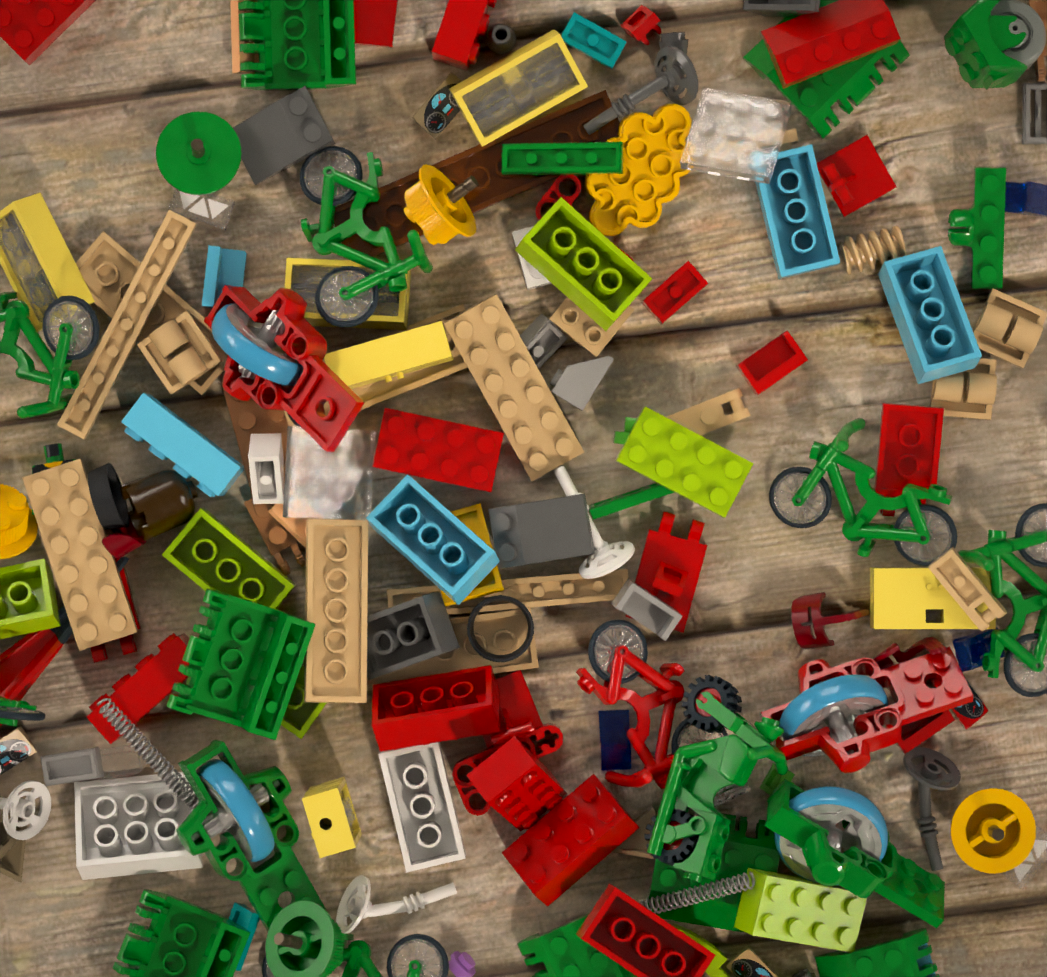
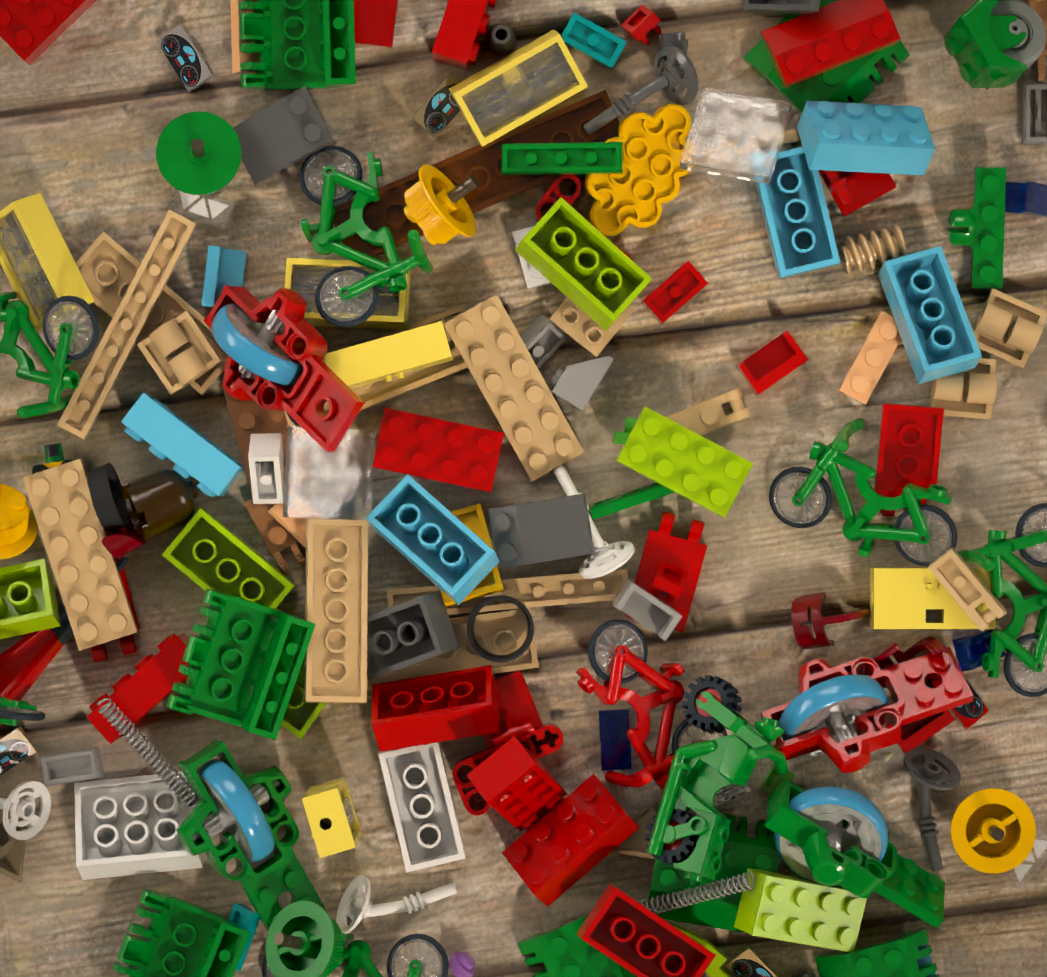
none -> slope [156,23,214,93]
none -> medium azure brick [797,100,935,175]
none -> light nougat plate [838,311,901,405]

